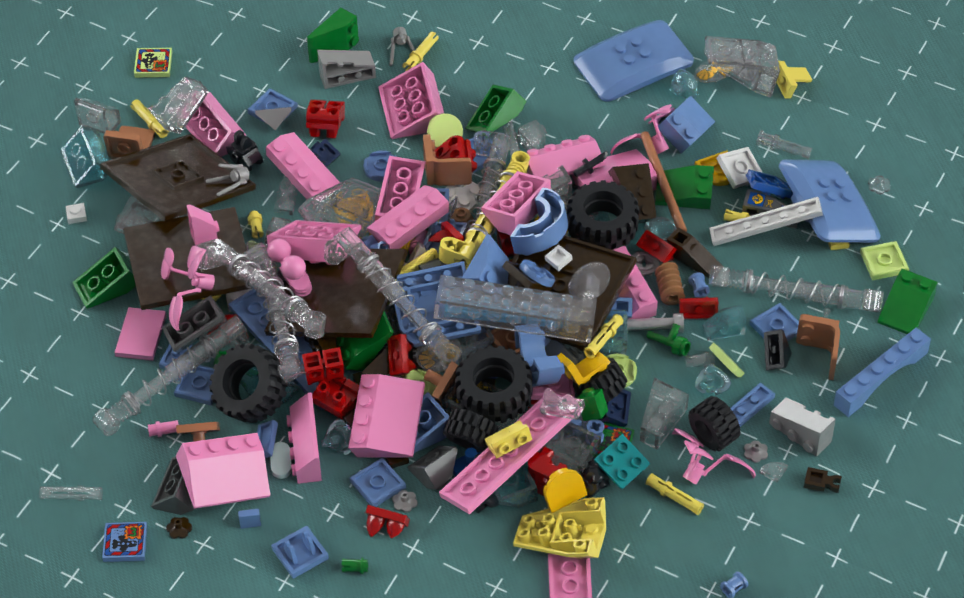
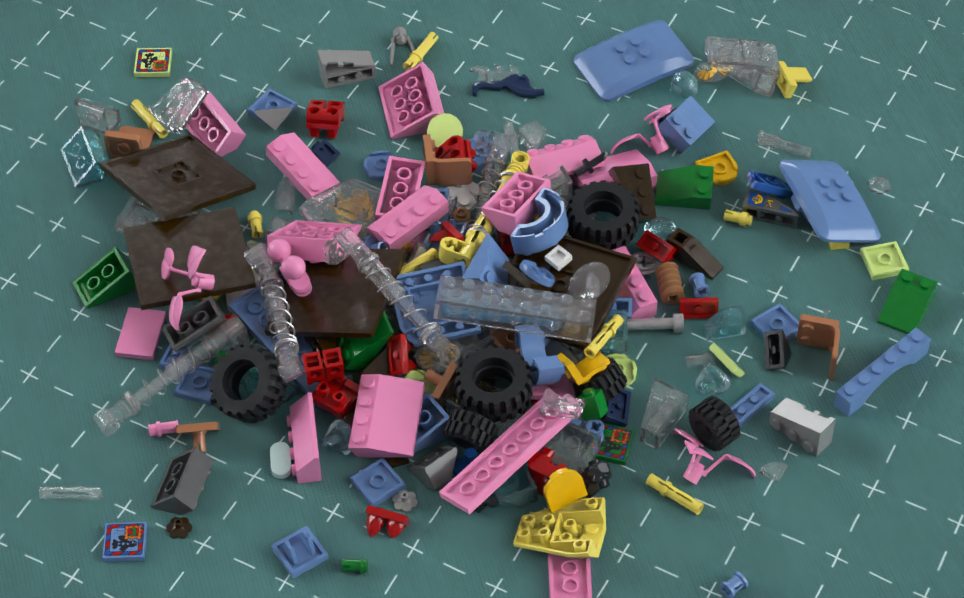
white plate [66,203,87,224] -> none
bright pink slope [176,433,270,509] -> none
bright pink slope [186,205,220,245] -> none
clear piece [197,239,326,338] -> none
light grey plant [206,164,250,196] -> none
black hinge [226,130,263,171] -> none
medium blue tile [238,509,261,529] -> none
medium blue tile [257,420,278,458] -> none
green slope [307,7,359,63] -> none
green slope [465,85,527,135] -> none
light yellow bracket [484,420,532,459] -> none
teal bracket [594,434,651,489] -> none
nougat piece [640,131,687,232] -> none
green piece [647,323,691,357] -> none
clear piece [708,265,884,313] -> none
white tile [709,197,823,246] -> none
white plate [716,147,763,189] -> none
light grey plant [744,440,768,463] -> none
dark brown plate [804,467,842,493] -> none
none -> dark blue piece [469,64,544,98]

